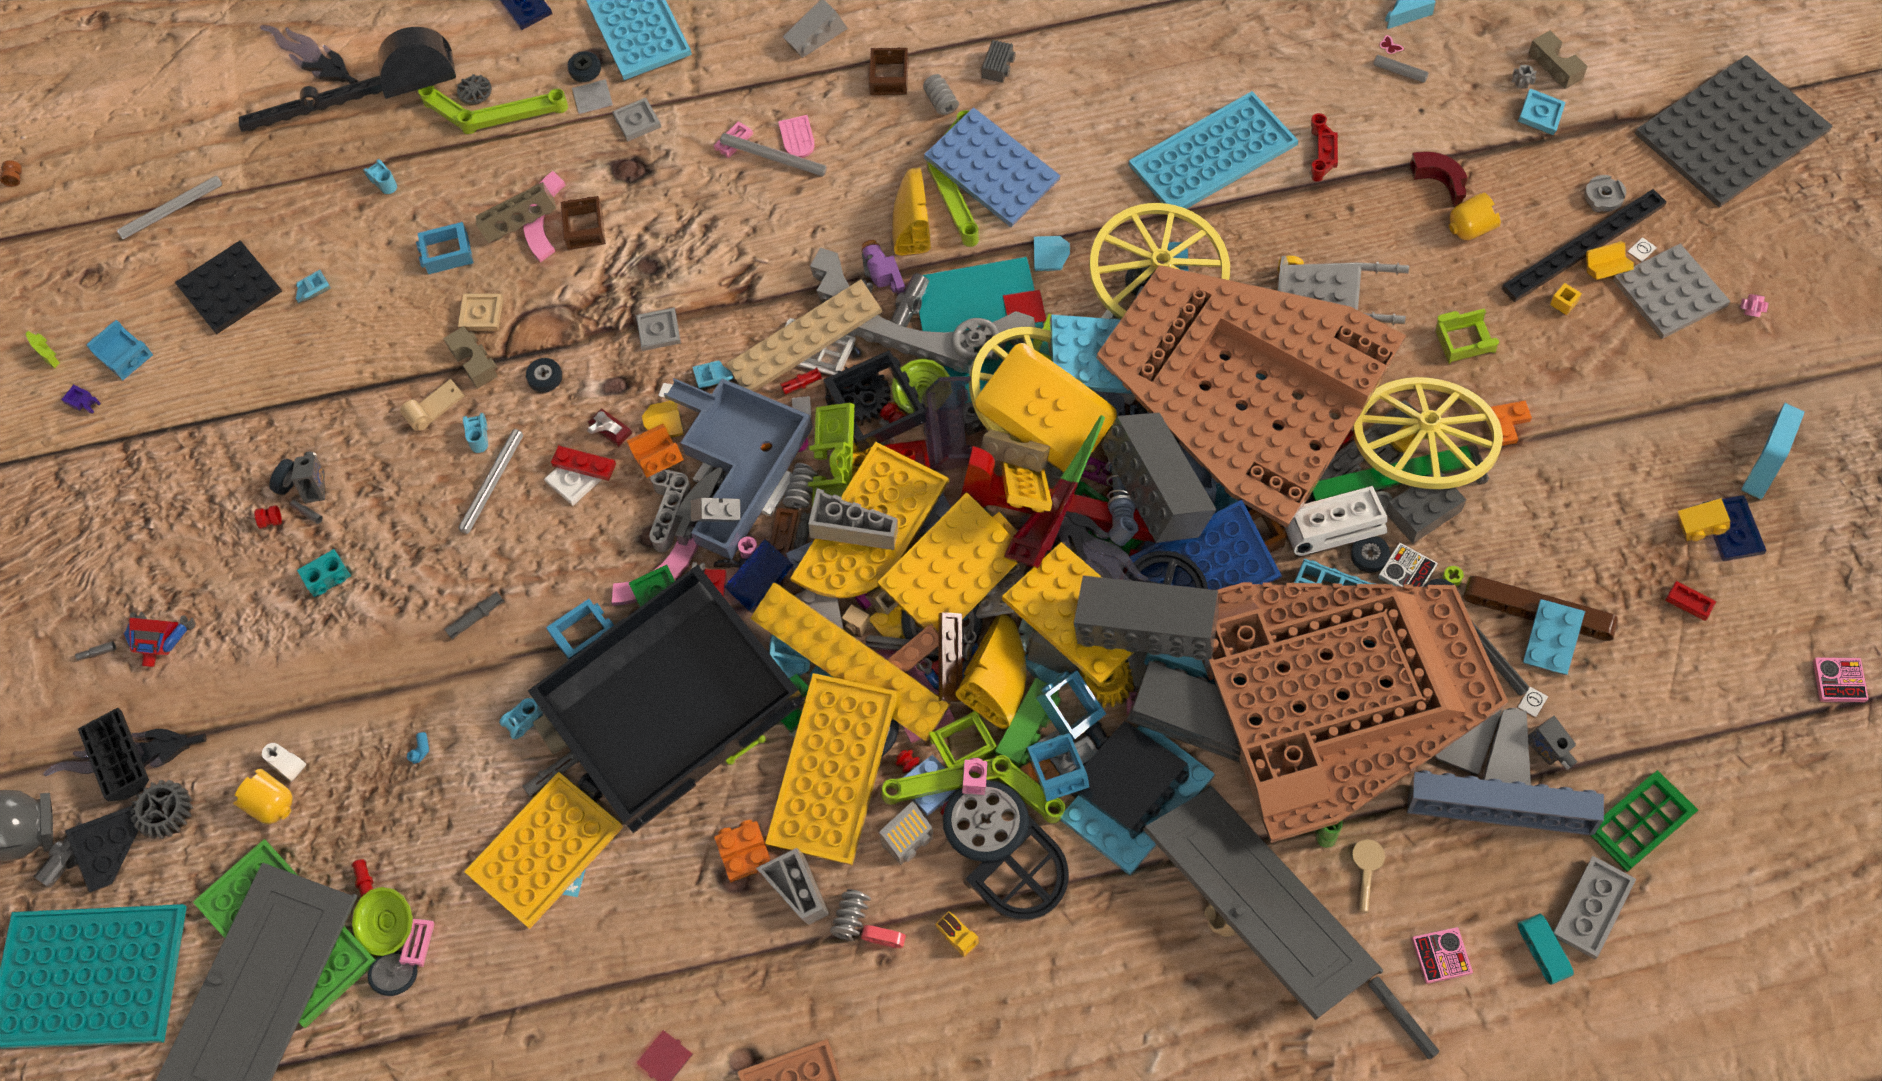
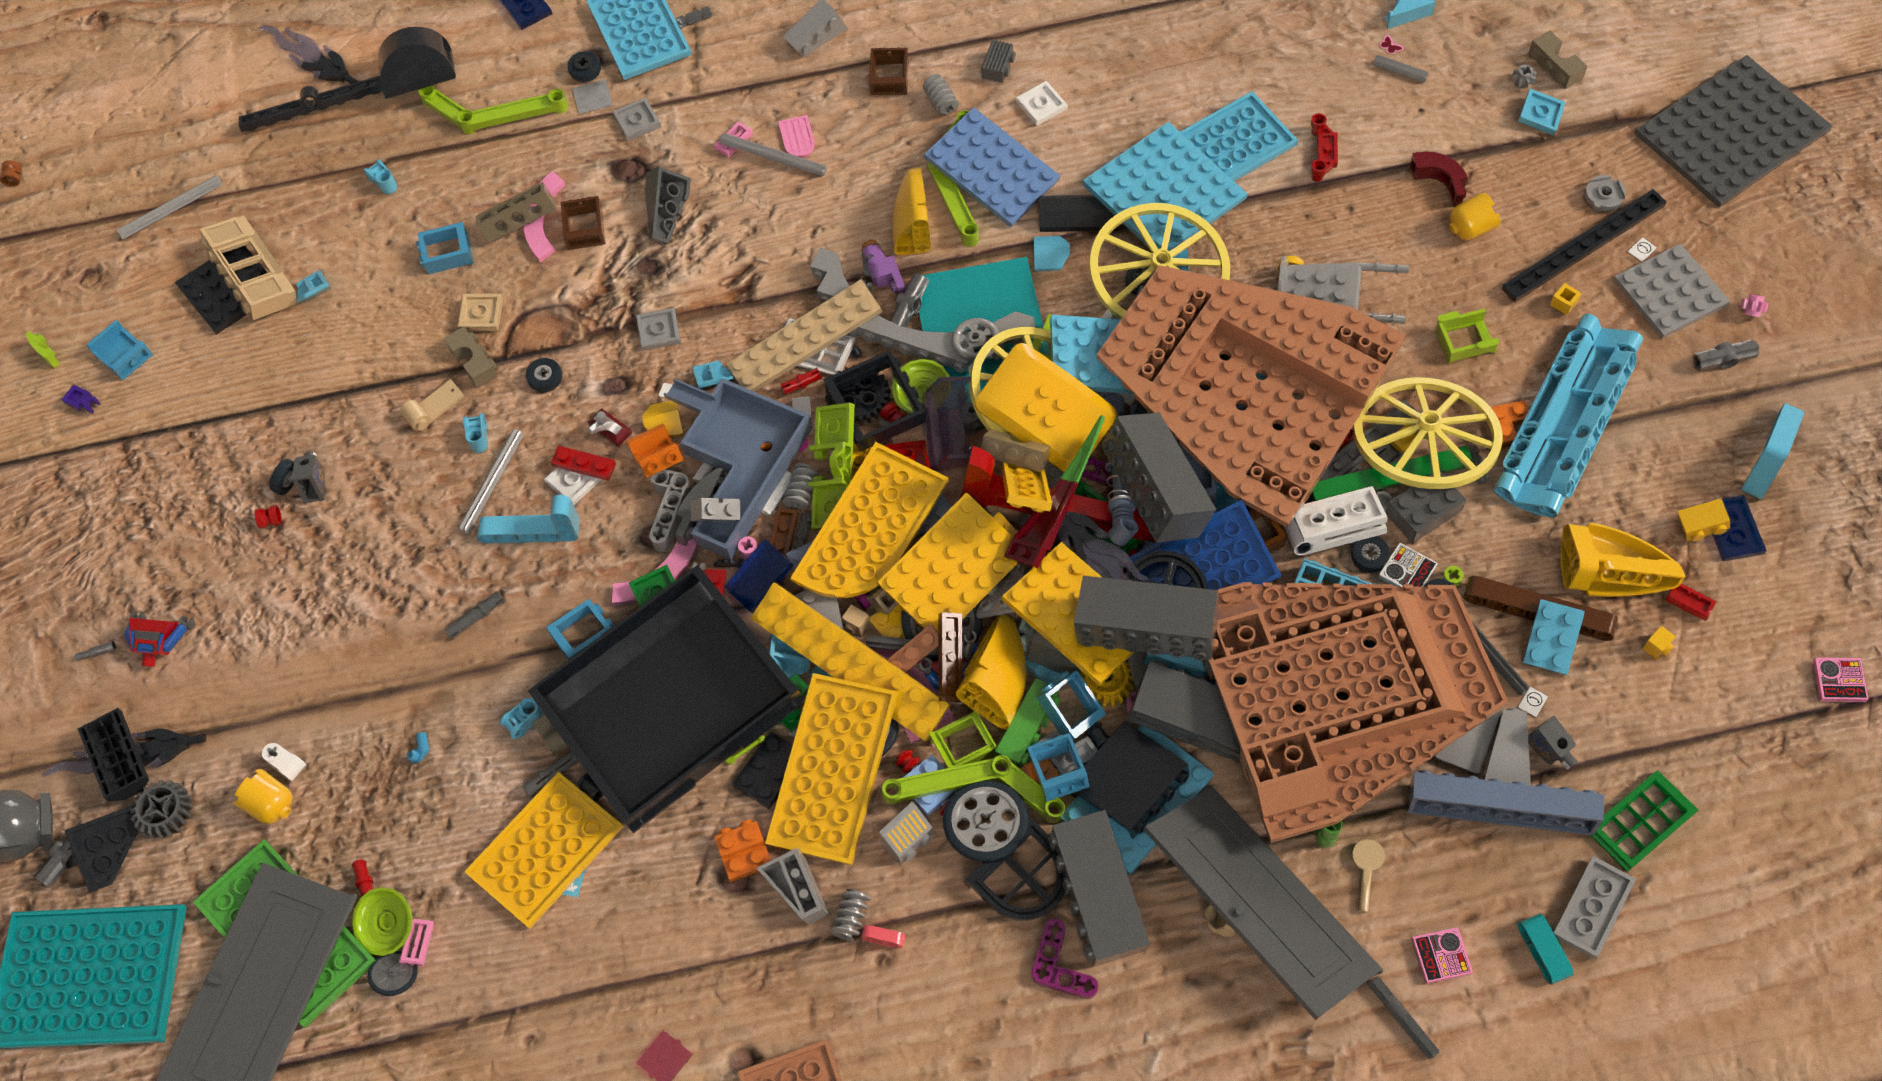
flat silver pin [290,500,323,524] -> none
teal brick [297,549,351,598] -> none
dark grey wheel [457,74,492,104] -> none
light grey wedge [808,488,898,550] -> none
yellow leg [935,911,979,957] -> none
bright pink brick [962,758,987,795] -> none
red sticker [1003,290,1046,323] -> none
yellow panel [1586,241,1634,280] -> none
none -> tan window [199,216,297,320]
none -> medium azure beam [477,495,580,543]
none -> dark grey wedge [645,166,691,244]
none -> dark grey axle [676,6,712,28]
none -> black plate [732,732,793,809]
none -> white tile [1016,81,1068,126]
none -> magenta beam [1032,918,1098,999]
none -> black piece [1039,195,1118,232]
none -> dark grey brick [1048,810,1150,967]
none -> medium azure plate [1082,122,1248,249]
none -> medium azure panel [1494,314,1643,518]
none -> yellow panel [1560,523,1685,597]
none -> yellow plate [1643,626,1676,660]
none -> flat silver piece [1692,340,1760,371]

